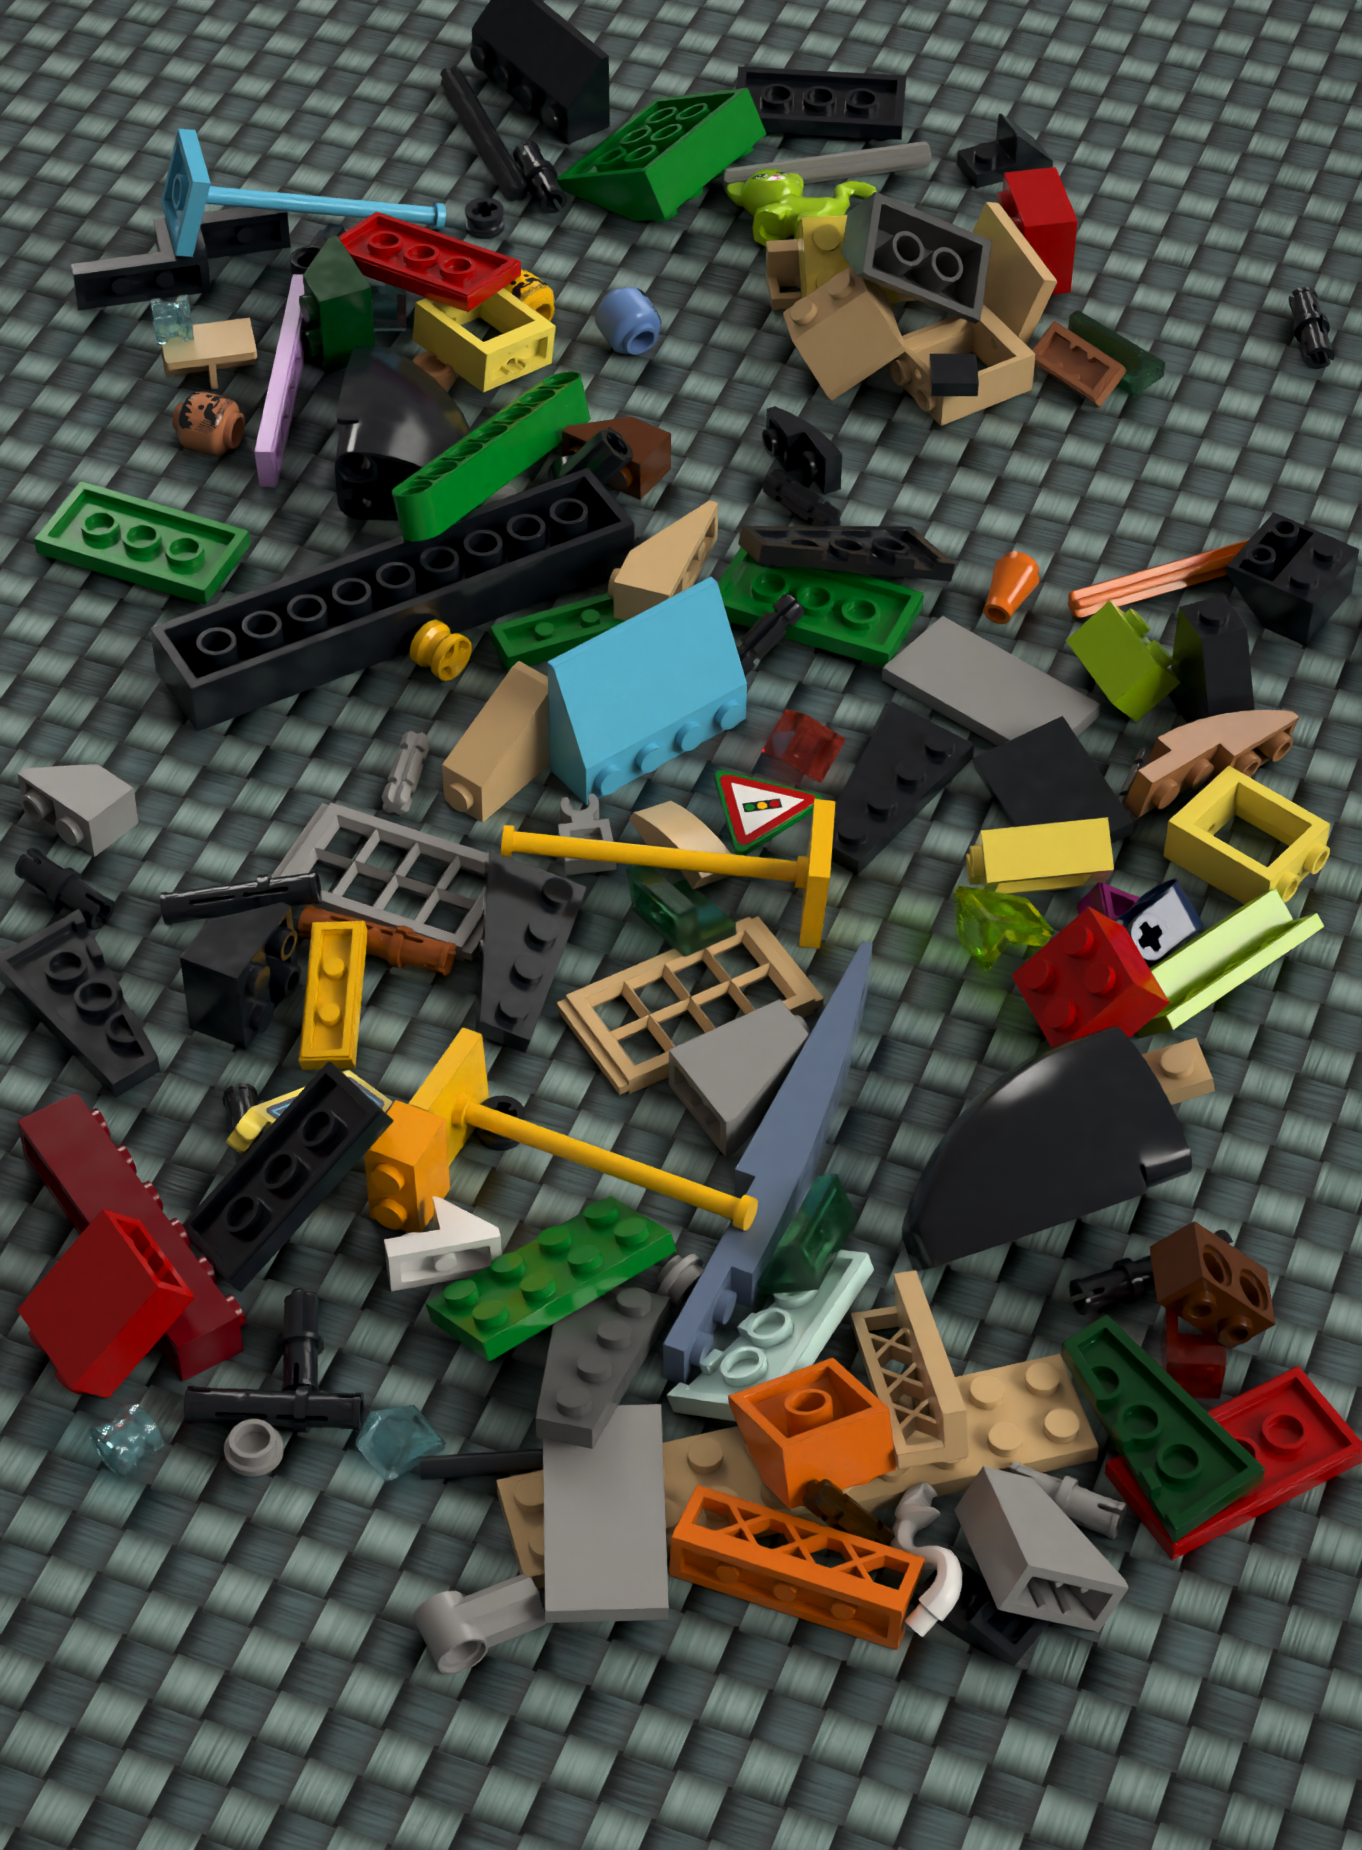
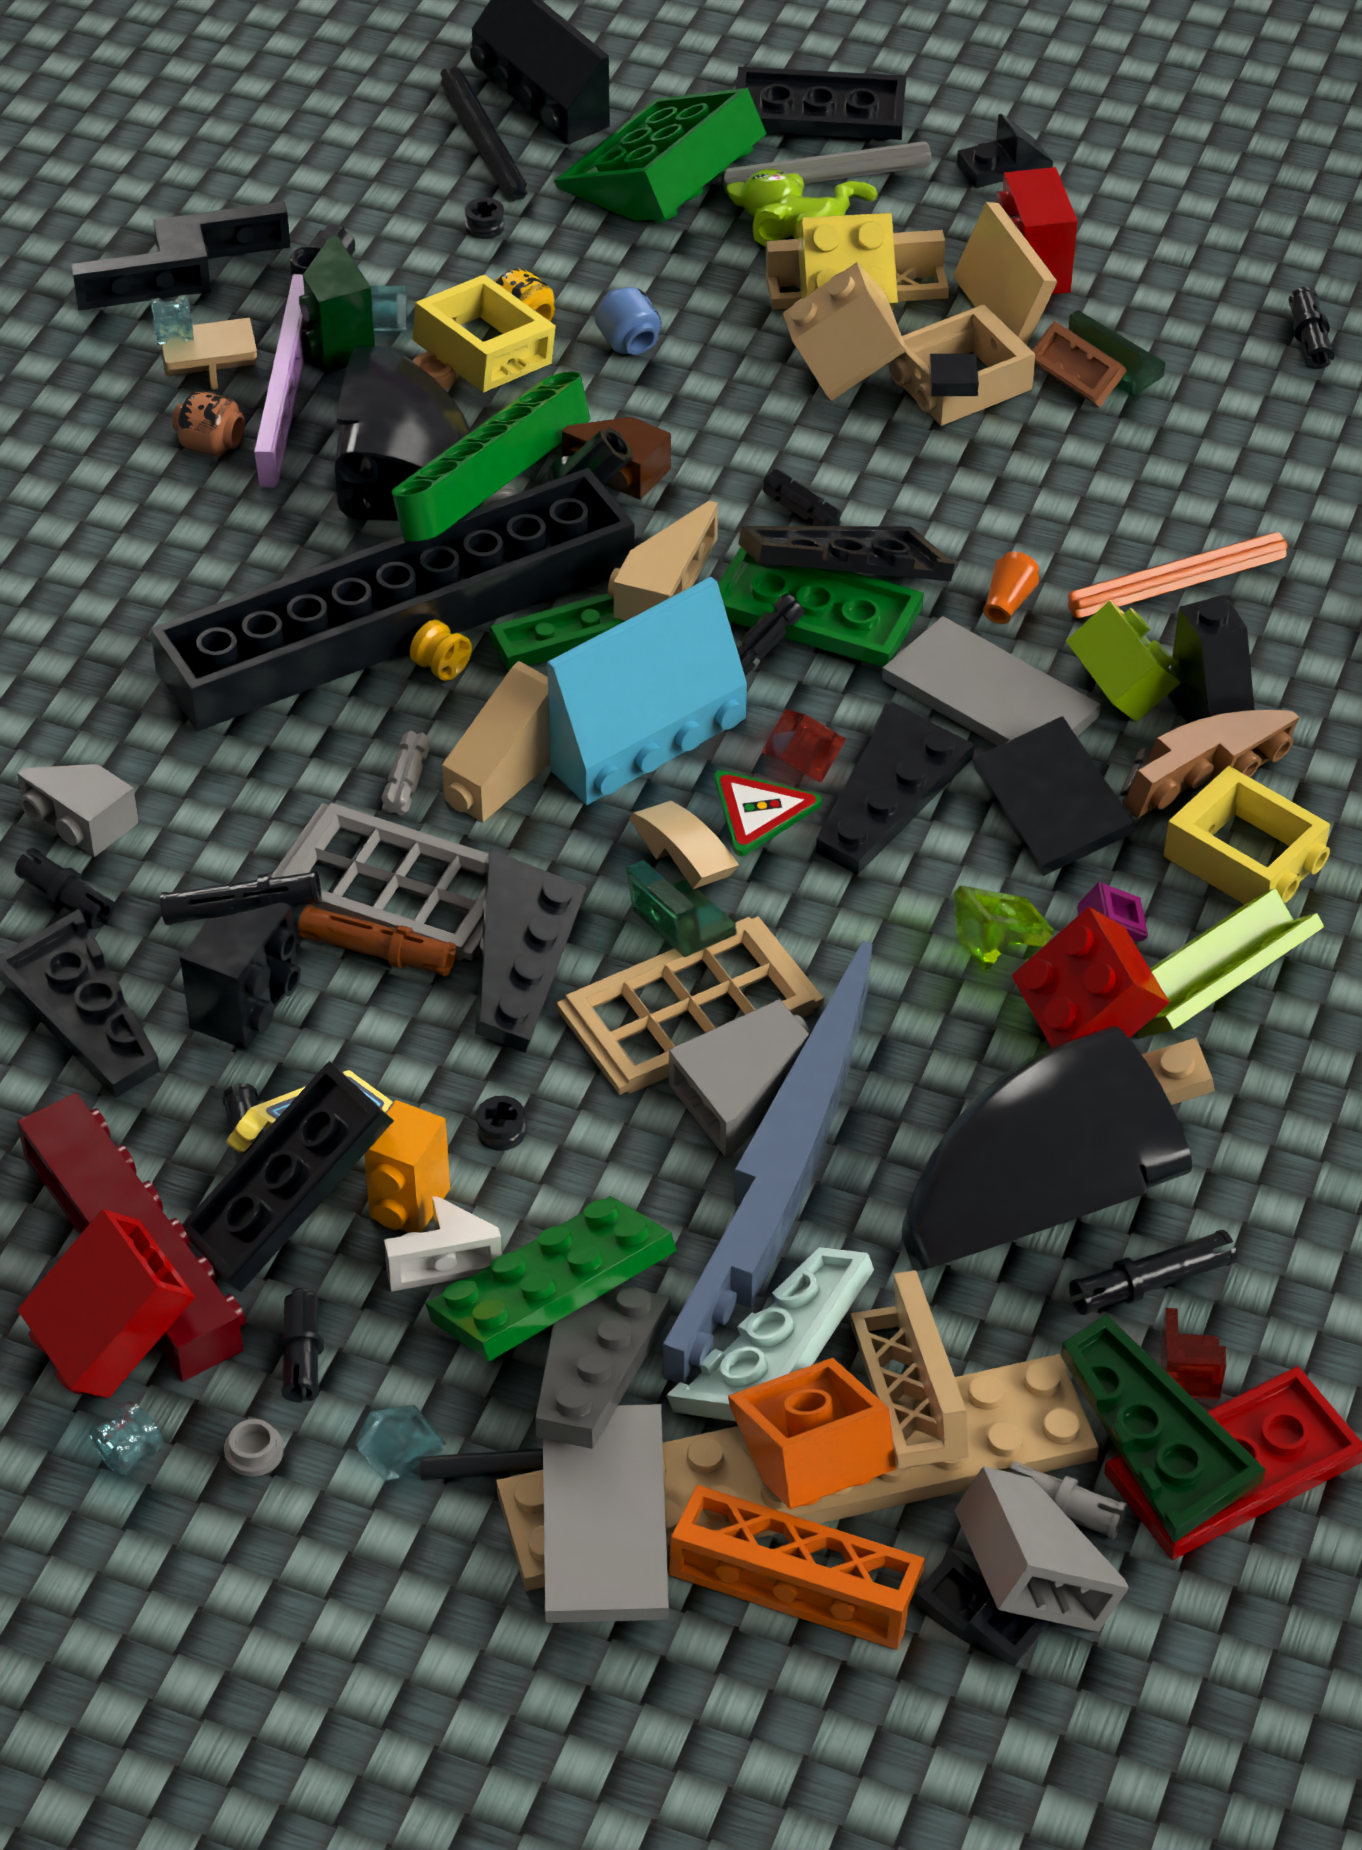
green plate [34,481,251,605] -> none
medium azure tile [161,129,446,257] -> none
black pin [184,1386,365,1433] -> none
yellow tile [299,921,368,1070] -> none
red tile [338,212,521,312] -> none
yellow tile [408,1027,758,1231] -> none
light grey piece [413,1573,546,1674] -> none
yellow tile [501,799,836,949] -> none
black pin [513,140,567,213] -> none
light grey plate [558,794,617,876] -> none
light grey plate [657,1254,704,1308] -> none
clear green panel [757,1174,858,1295] -> none
black slope [762,406,842,495] -> none
dark brown axle [802,1479,895,1546] -> none
dark grey slope [841,192,992,324] -> none
white animal [890,1482,963,1637] -> none
light yellow window [966,817,1114,898] -> none
piece [1114,879,1204,961] -> none
reddish brown brick [1150,1221,1276,1349] -> none
black slope [1226,512,1359,646] -> none

